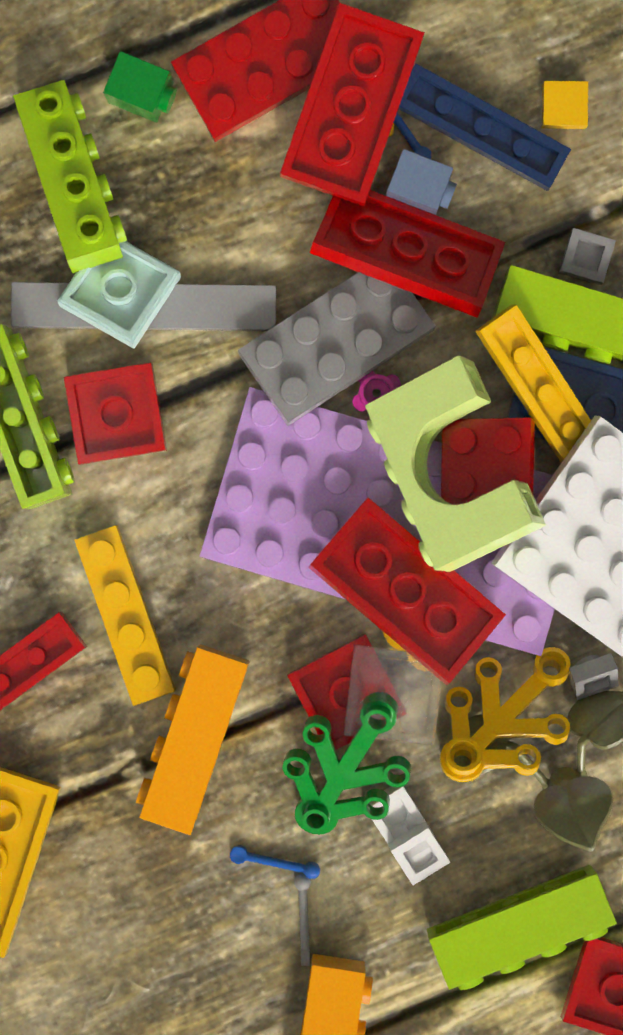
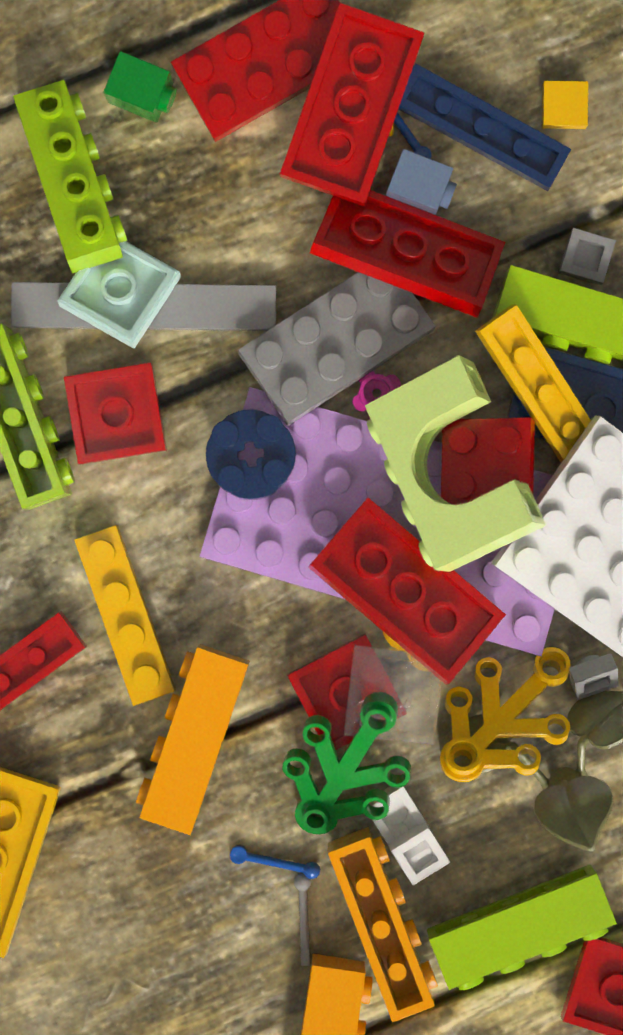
none -> dark blue plate [206,409,296,500]
none -> light orange brick [328,827,438,1022]

